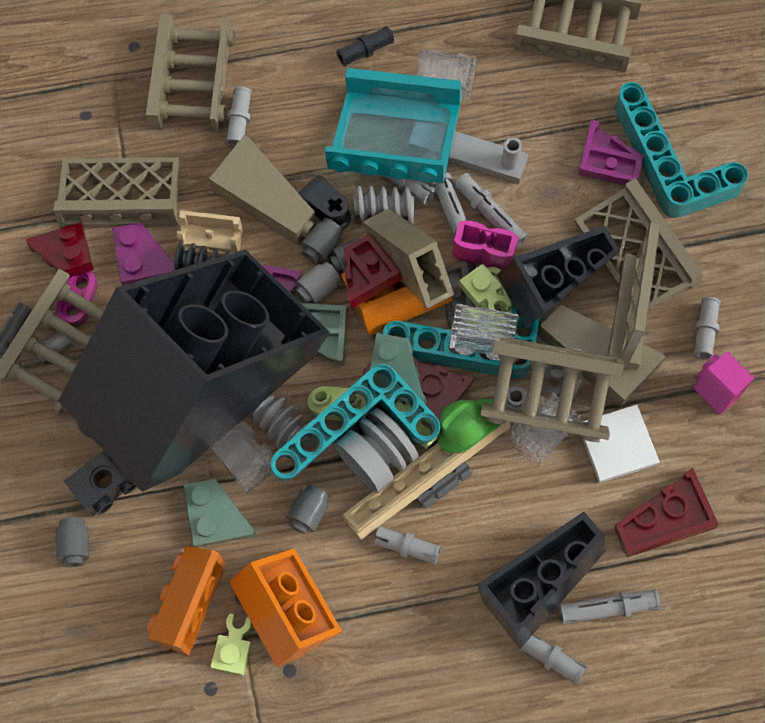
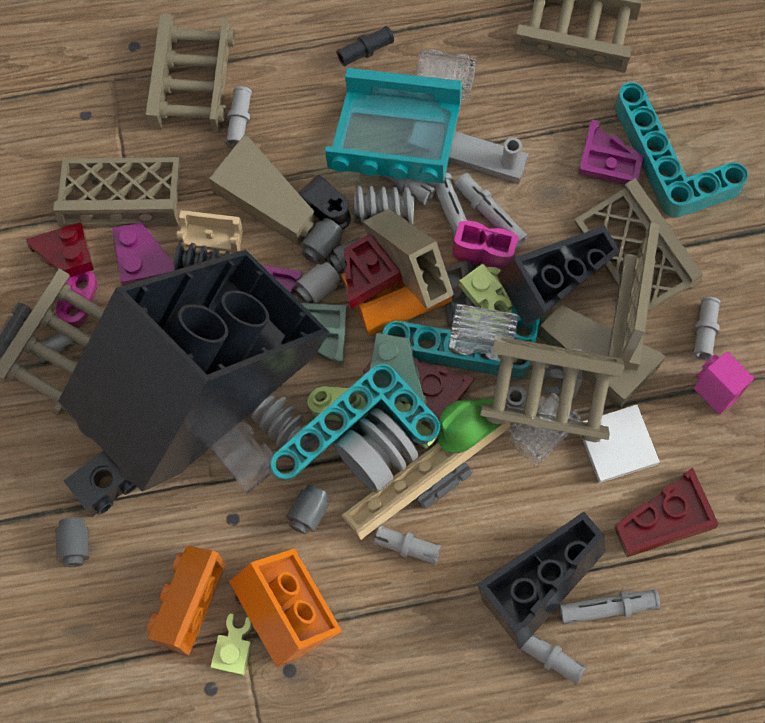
sand green wing [184,479,256,548] -> none

